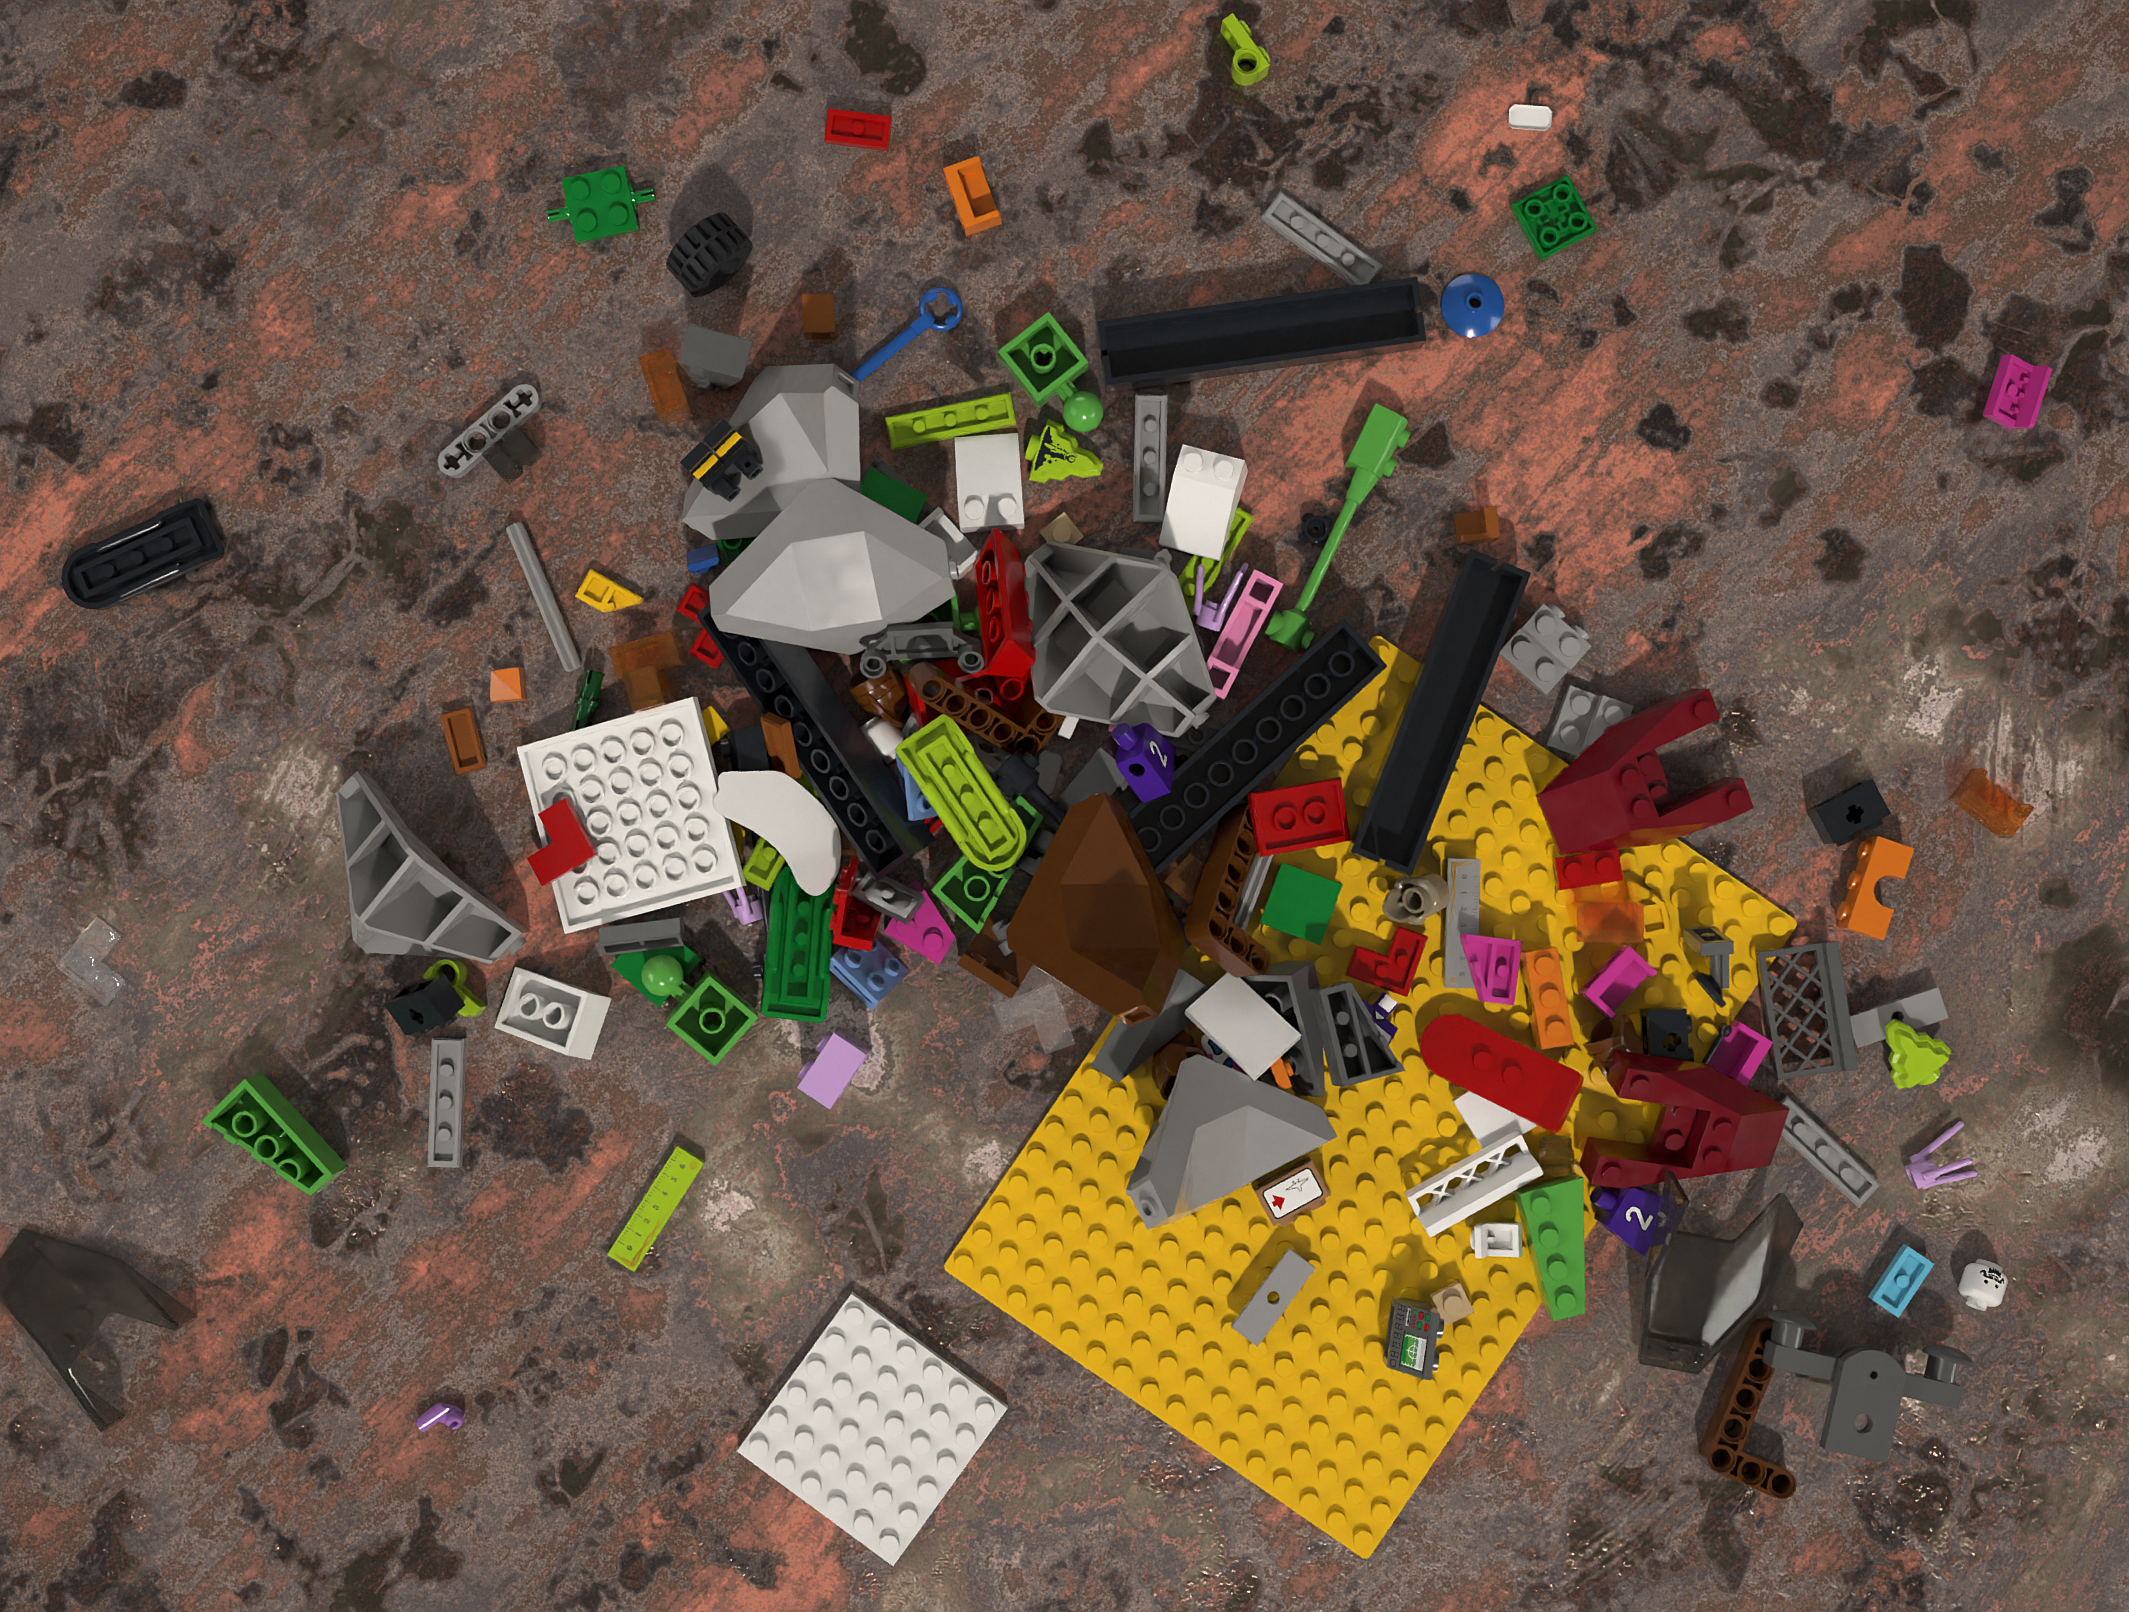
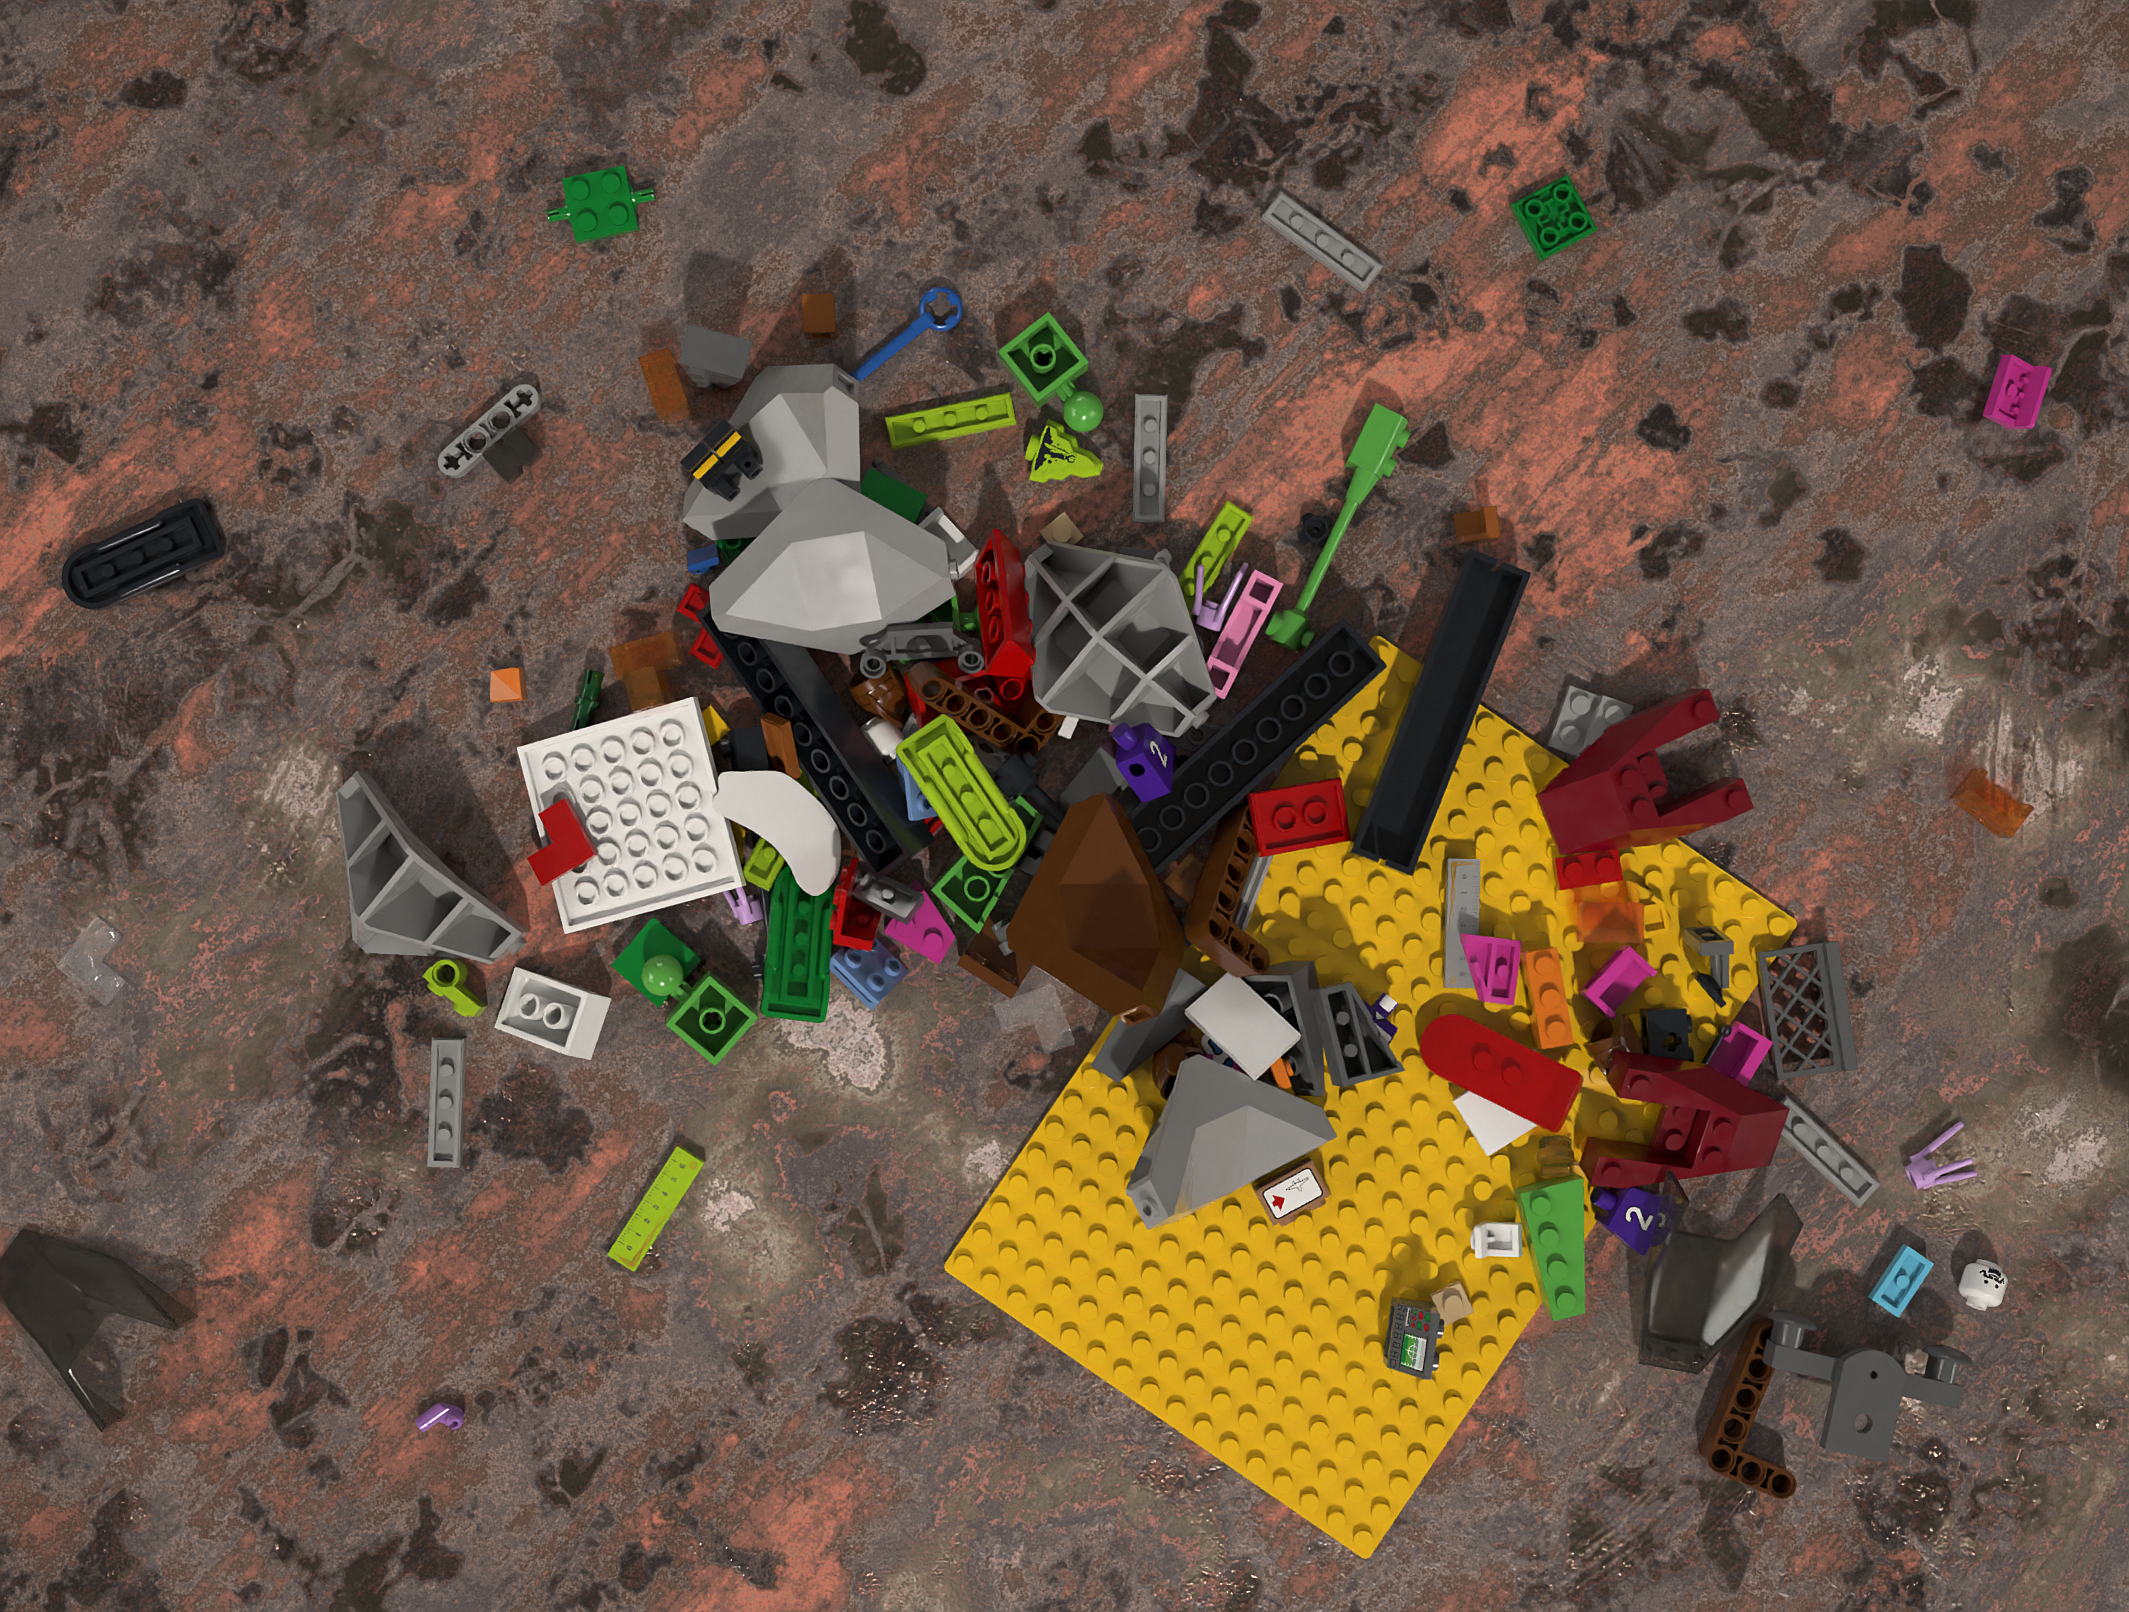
bright green wedge [201,1072,348,1196] -> none
black brick [384,973,465,1036] -> none
dark orange tile [440,706,487,776] -> none
light grey axle [506,522,582,672] -> none
yellow tile [575,569,644,613] -> none
dark grey piece [599,917,685,956] -> none
black tyre [666,212,753,298] -> none
white plate [737,1292,1008,1566] -> none
lavender brick [797,1029,871,1109] -> none
red plate [824,108,893,152] -> none
orange panel [943,156,1002,236] -> none
white slope [954,433,1025,533] -> none
white piece [1035,750,1063,795] -> none
black piece [1097,277,1427,393] -> none
white slope [1159,444,1248,561] -> none
lime plate [1220,13,1270,86] -> none
light grey tile [1231,1247,1316,1347] -> none
green tile [1259,862,1343,945] -> none
red tile [1345,925,1428,997] -> none
dark tan head [1382,872,1450,925] -> none
white fence [1404,1129,1543,1237] -> none
blue dish [1440,274,1505,338] -> none
light grey plate [1499,603,1592,696] -> none
white piece [1508,104,1552,131] -> none
black brick [1806,779,1891,847] -> none
orange arch [1836,836,1914,940] -> none
light grey tile [1850,987,1949,1048] -> none
lime rock [1885,1019,1952,1089] -> none

